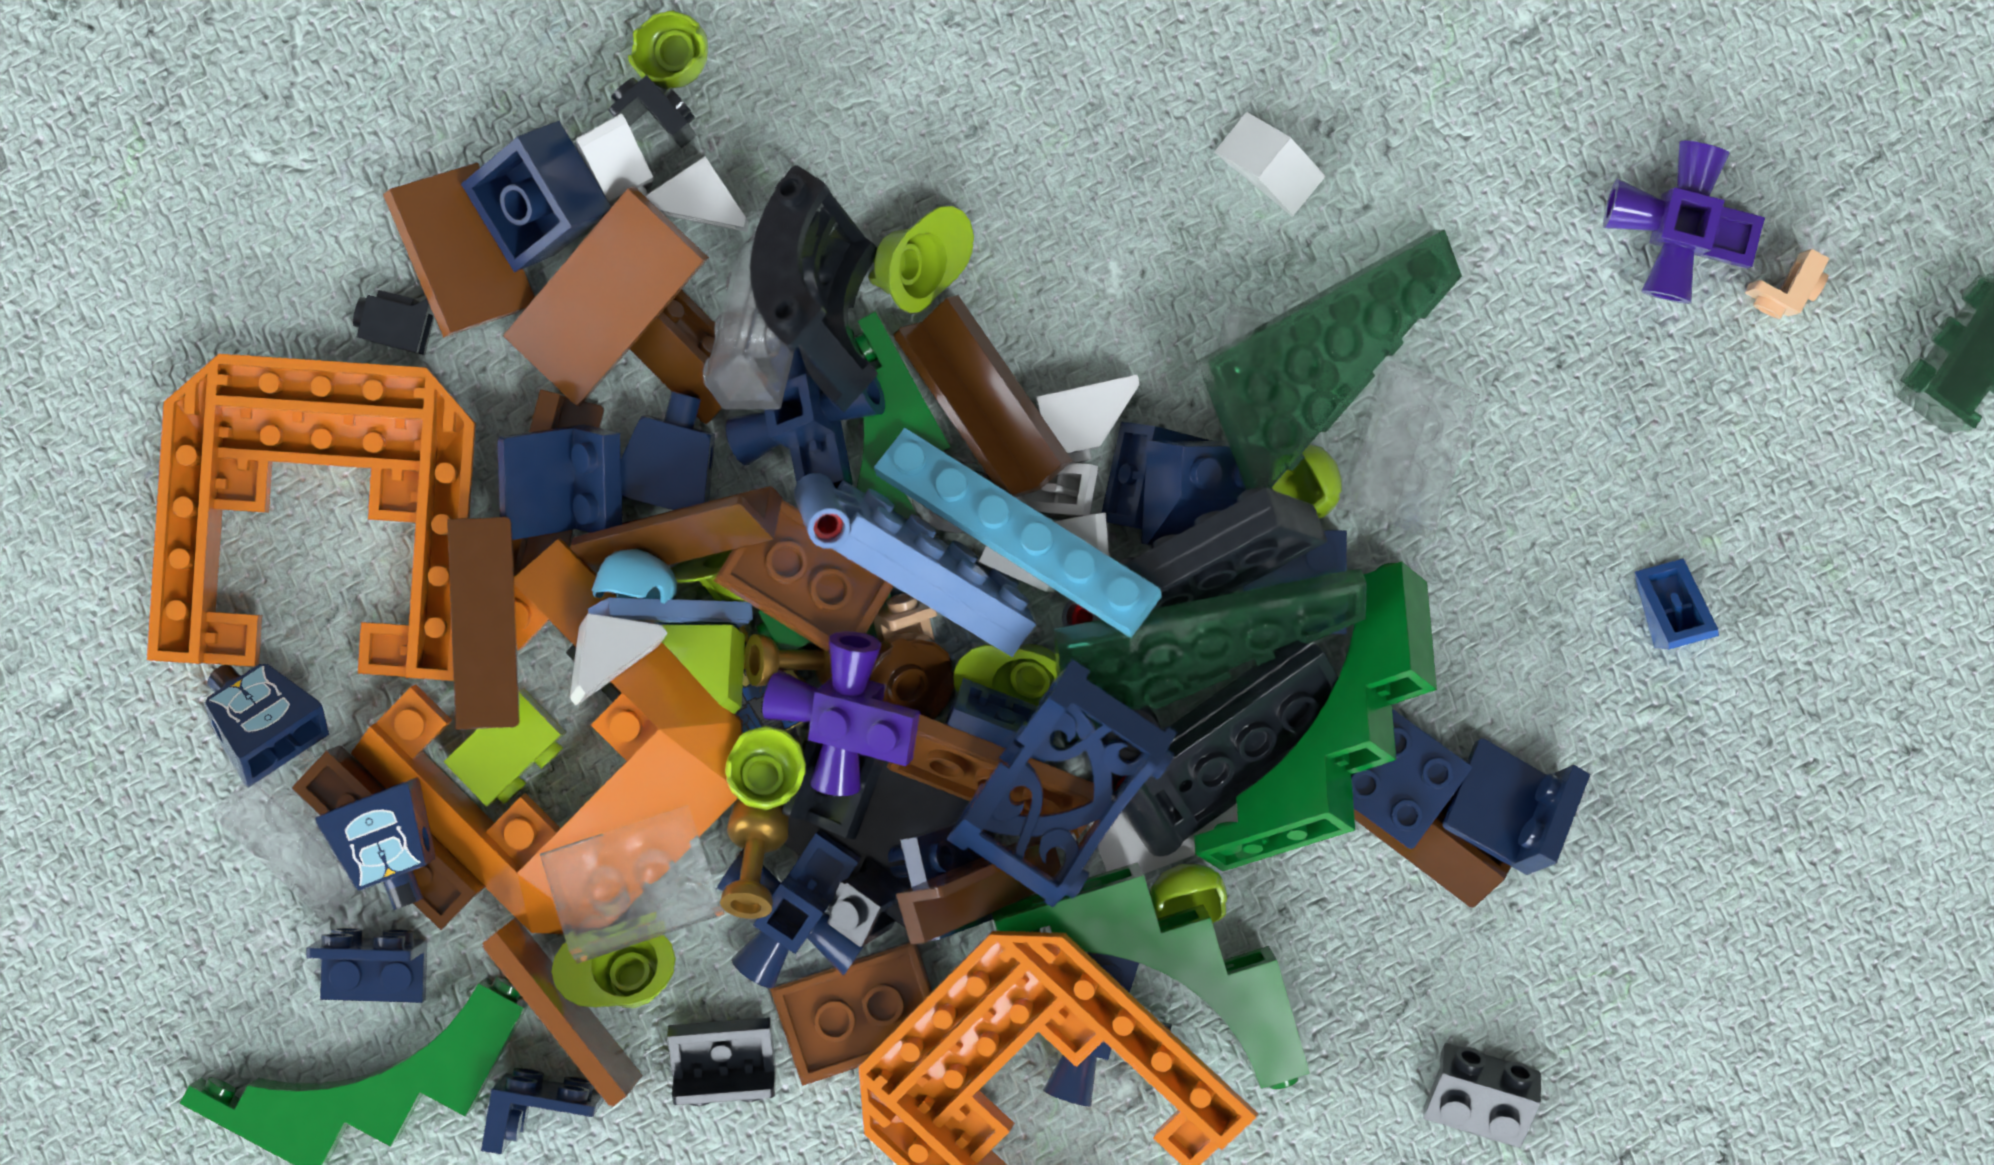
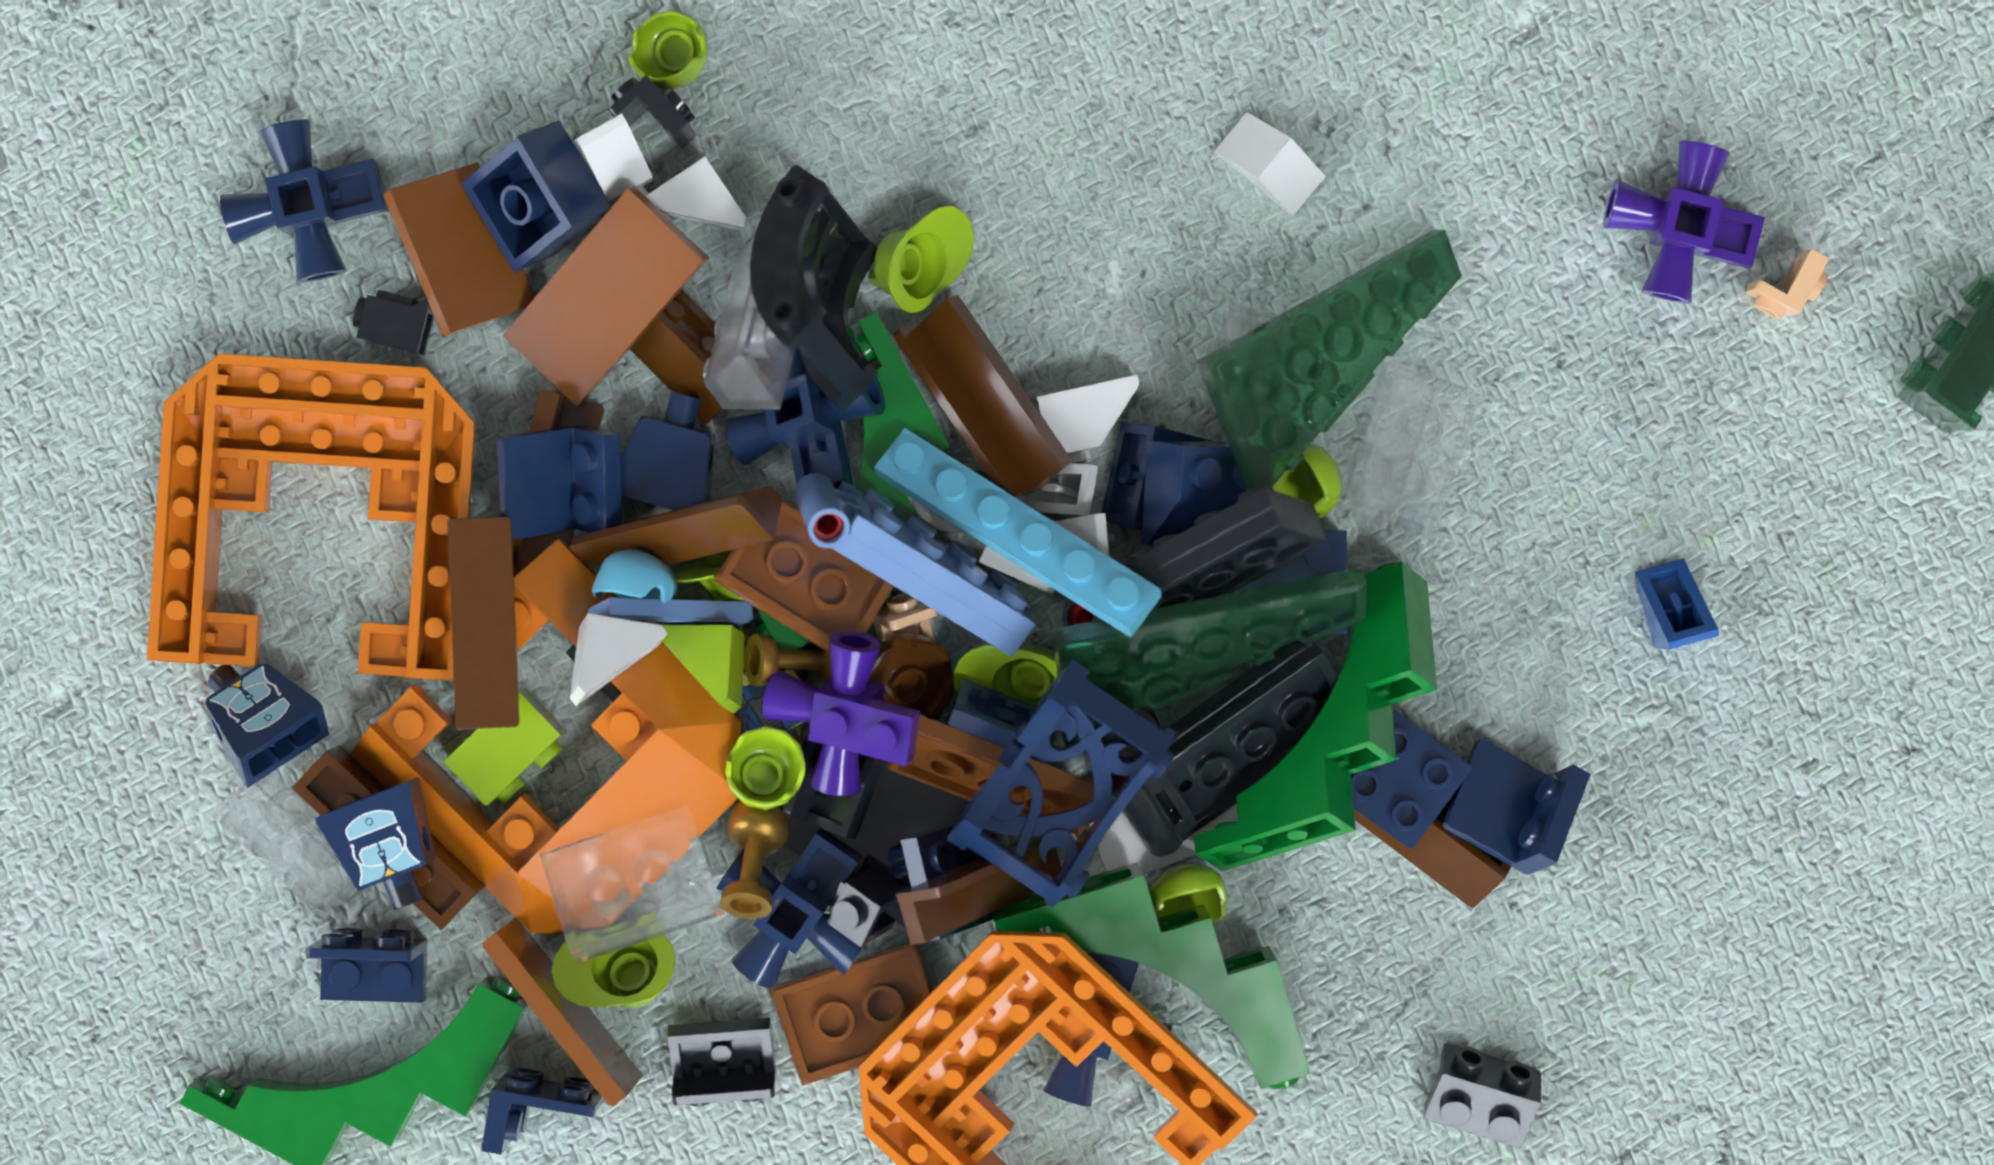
none -> dark blue brick [220,119,389,283]

